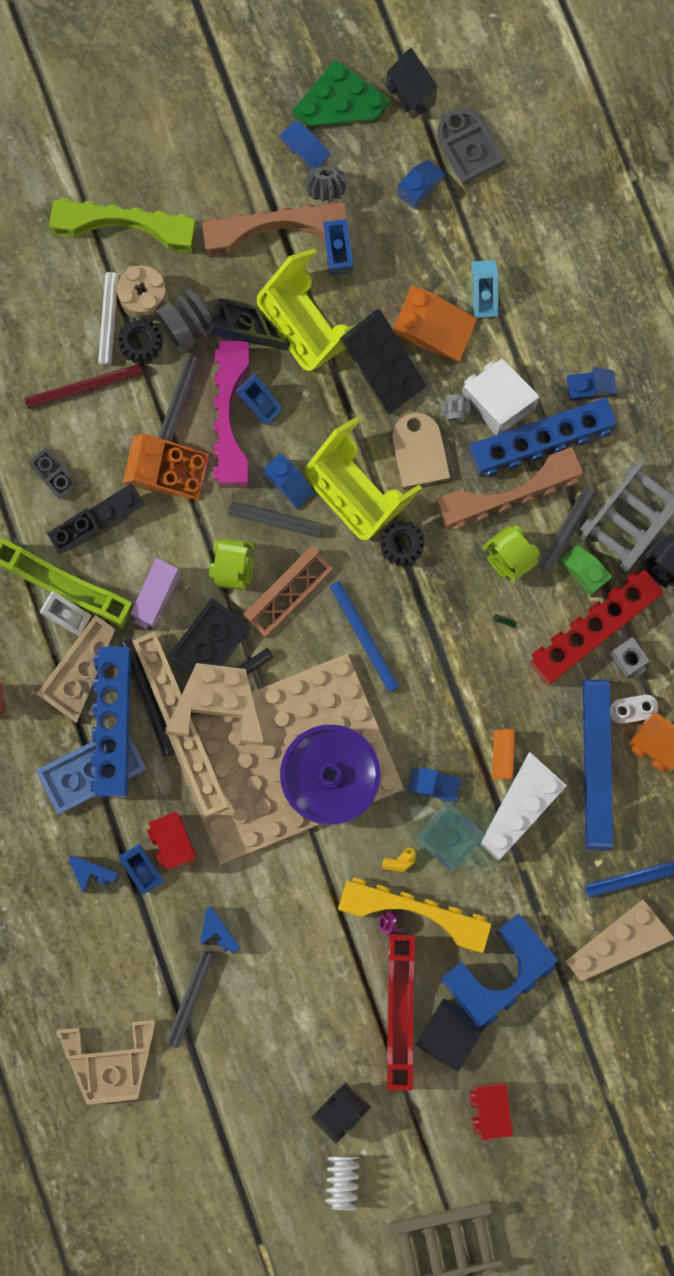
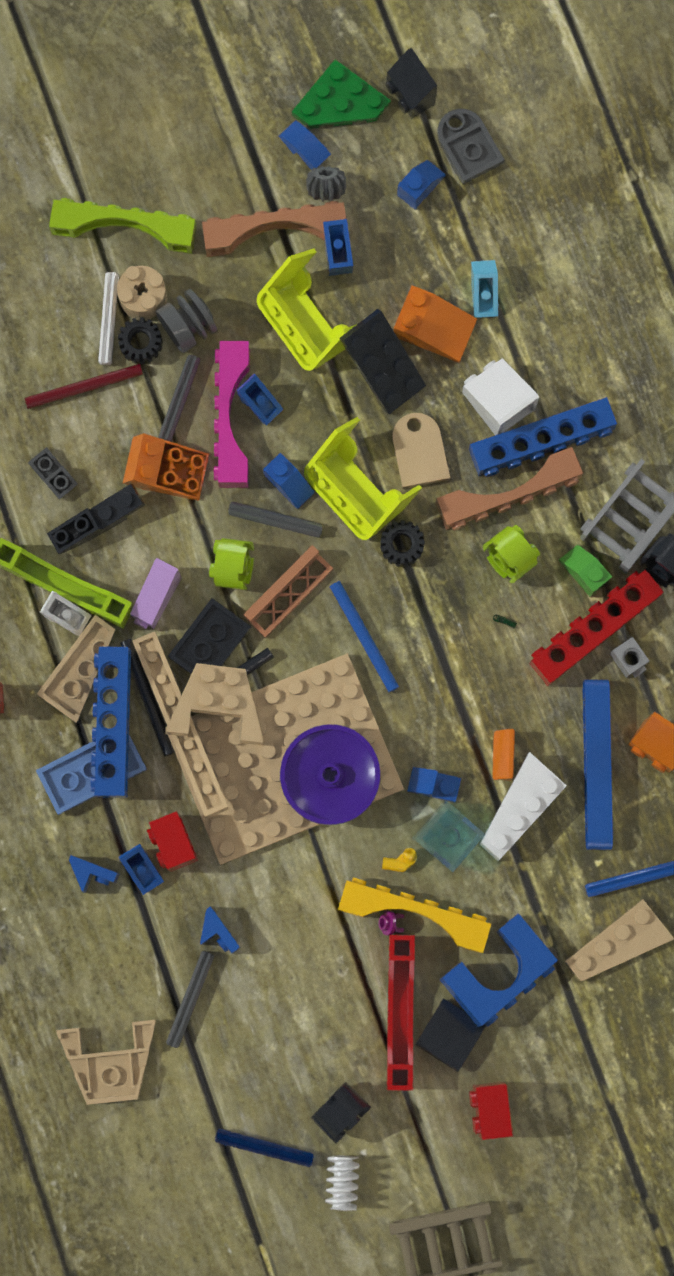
black wing [208,298,291,350] -> none
light grey gear [441,394,470,423] -> none
dark grey axle [539,486,597,573] -> none
blue slope [566,367,618,401] -> none
white plate [610,695,659,725] -> none
none -> clear blue axle [215,1129,314,1167]

